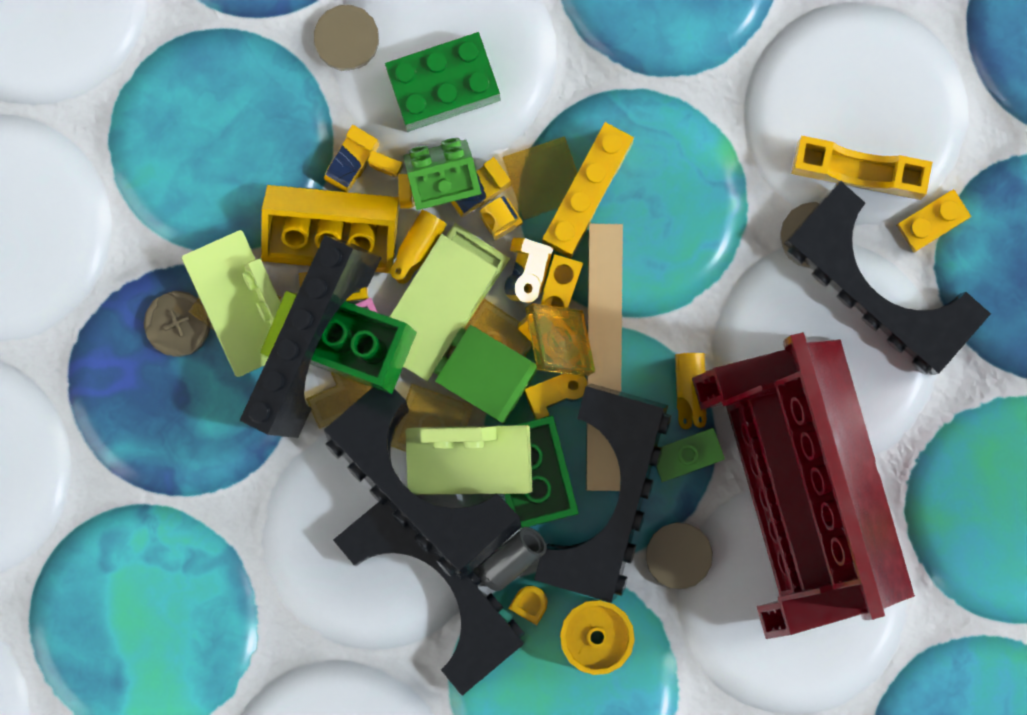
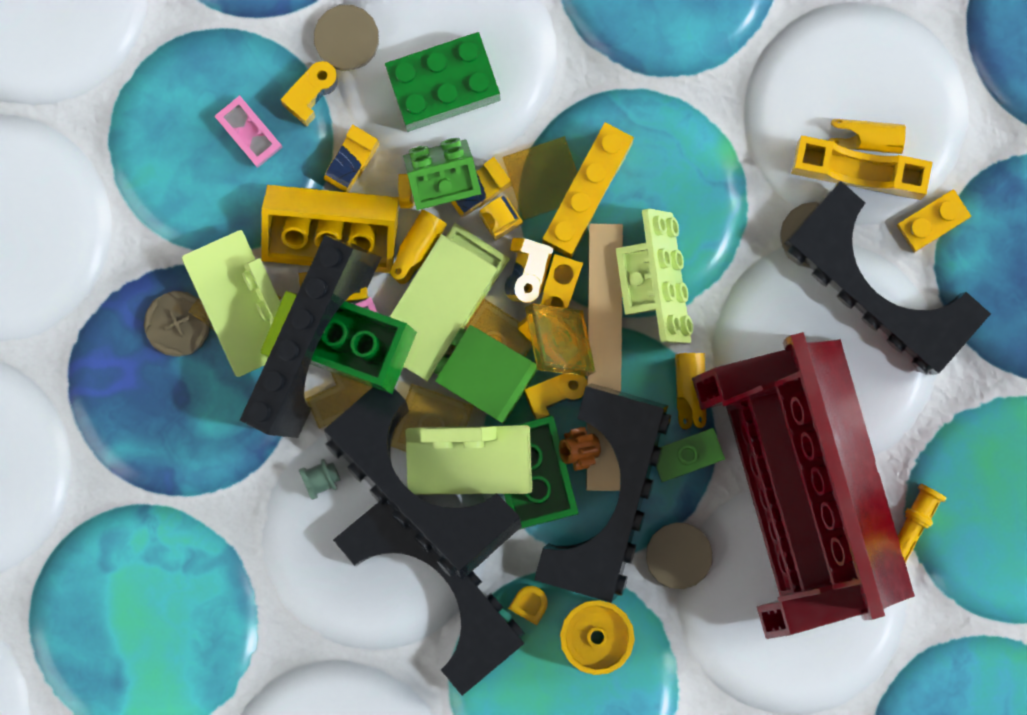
yellow tile [367,150,404,177] -> none
dark grey pin [479,527,547,591] -> none
none -> bright pink piece [214,95,283,168]
none -> yellow leg [280,61,338,127]
none -> sand green brick [299,459,341,500]
none -> dark orange gear [559,427,601,471]
none -> yellowish green bracket [616,208,693,344]
none -> yellow piece [828,119,906,154]
none -> yellow pin [897,483,947,563]

